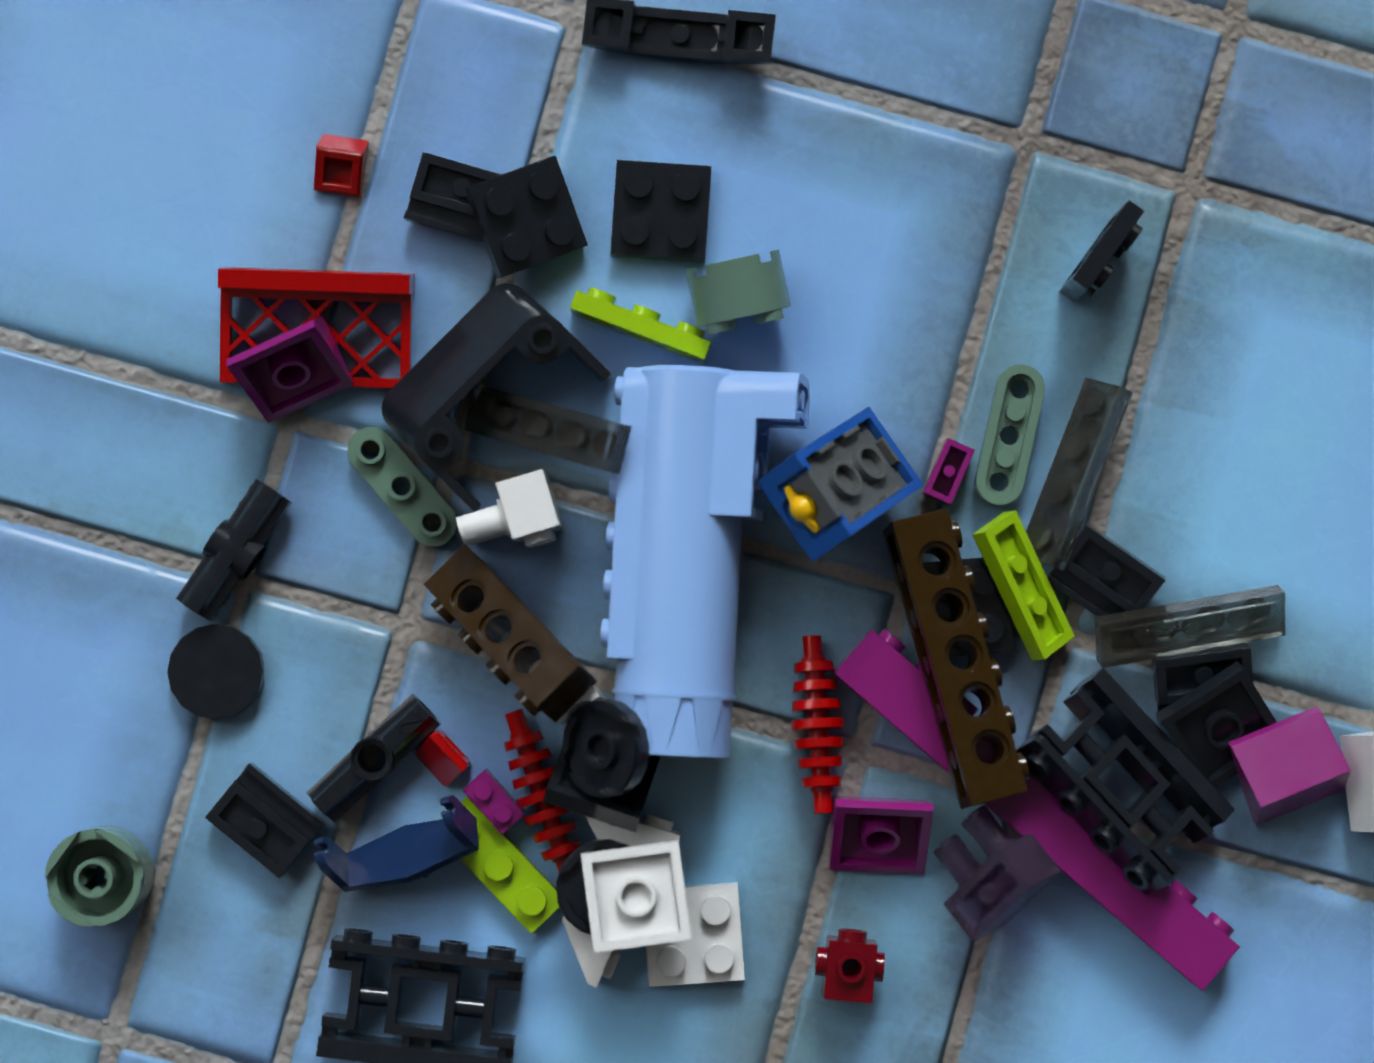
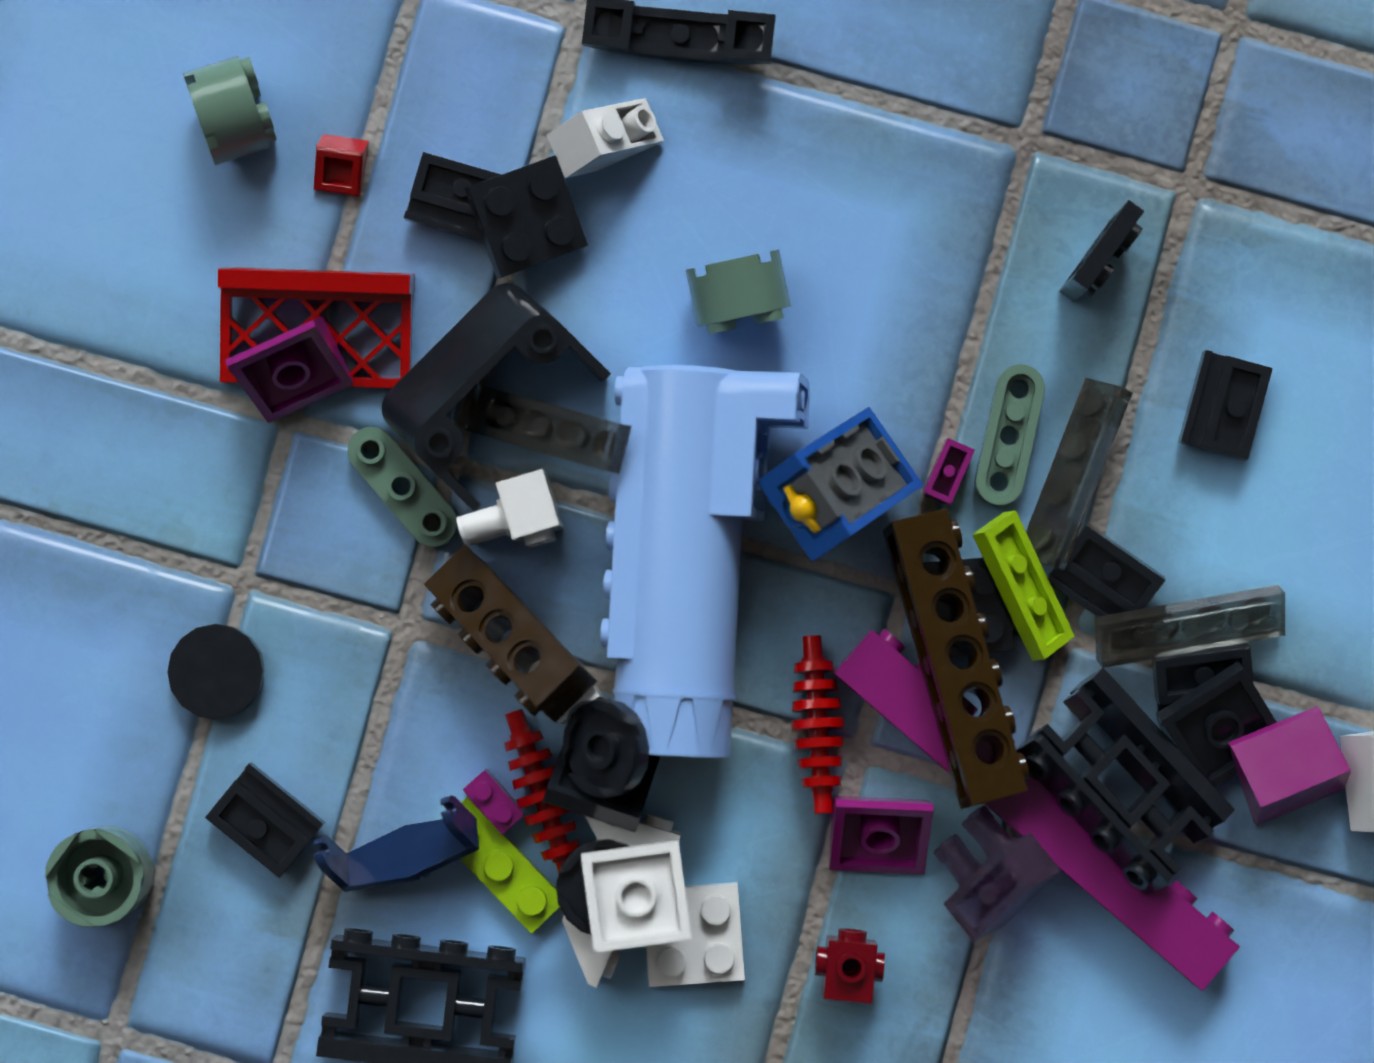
black piece [176,479,292,621] -> none
black piece [306,694,441,823] -> none
red slope [415,730,471,786] -> none
lime plate [570,287,711,364] -> none
black plate [610,160,711,263] -> none
none -> sand green brick [183,56,277,166]
none -> white slope [546,98,664,178]
none -> black plate [1178,350,1273,461]

